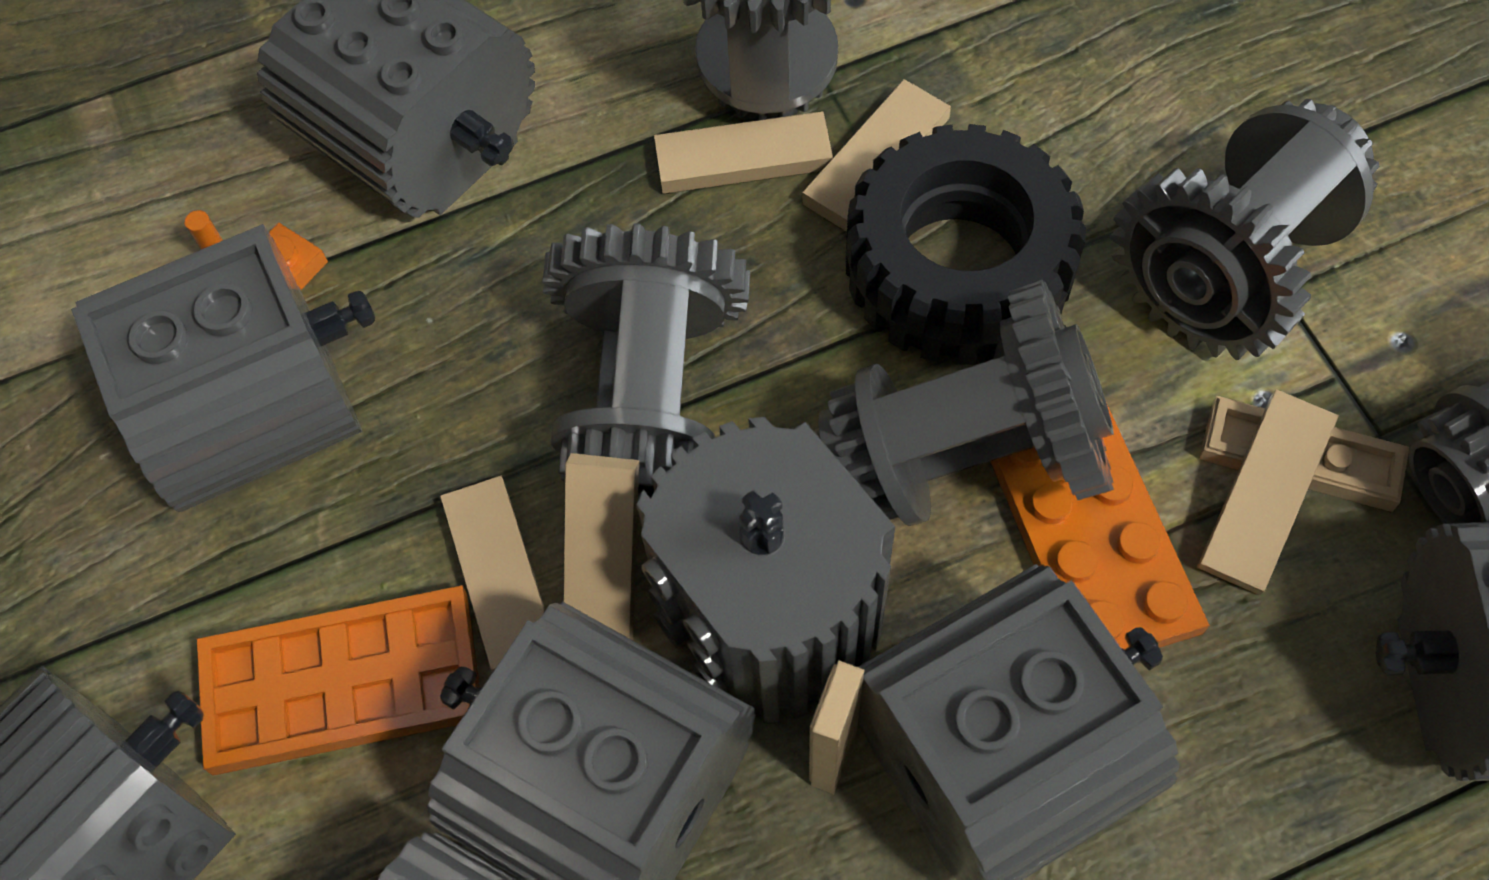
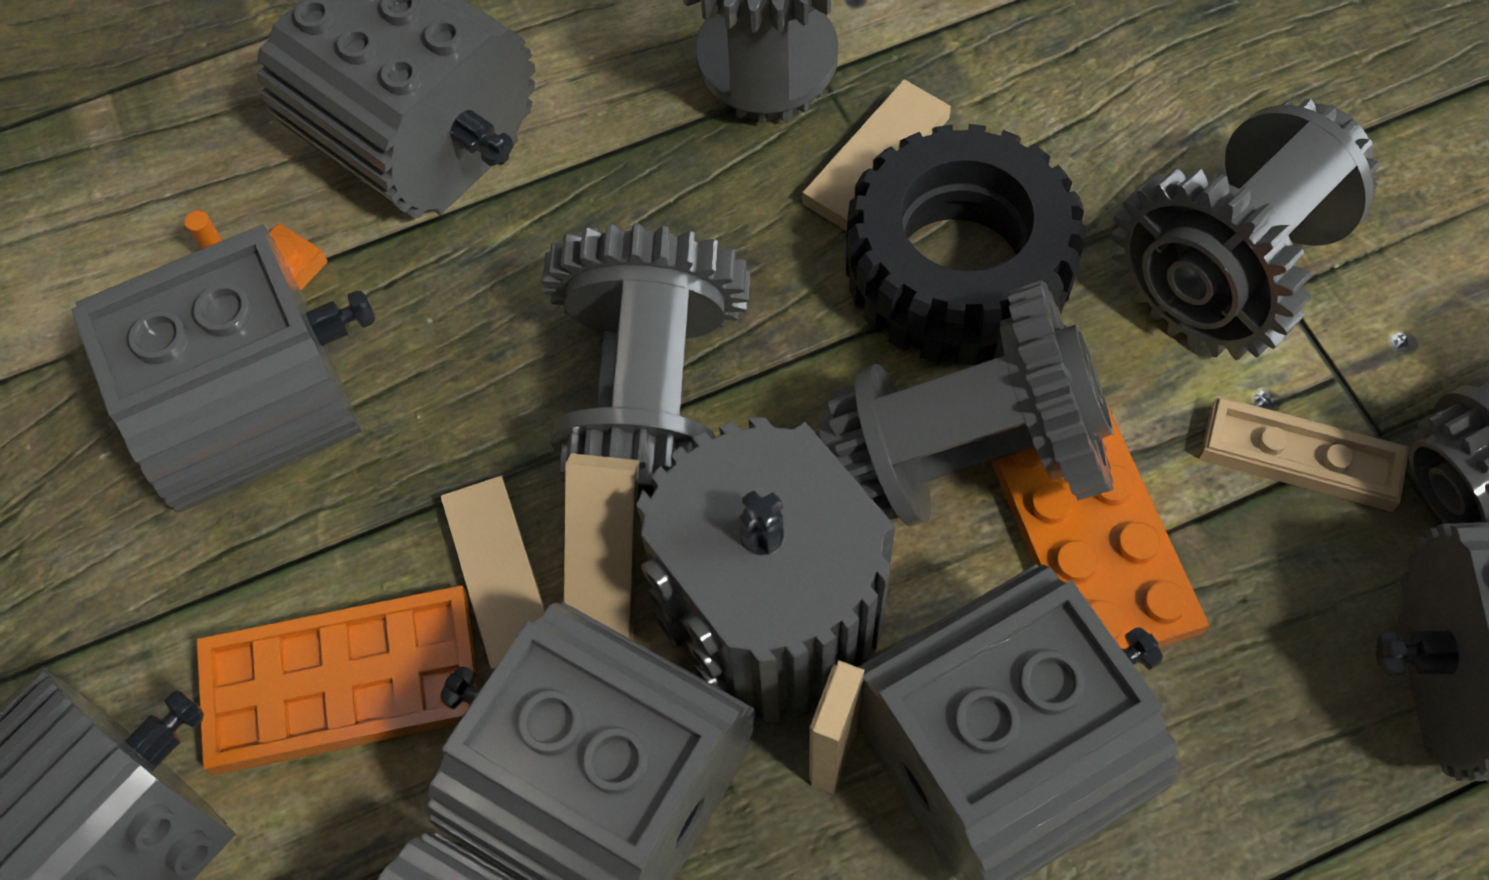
tan tile [654,111,833,194] -> none
tan tile [1197,389,1339,595] -> none

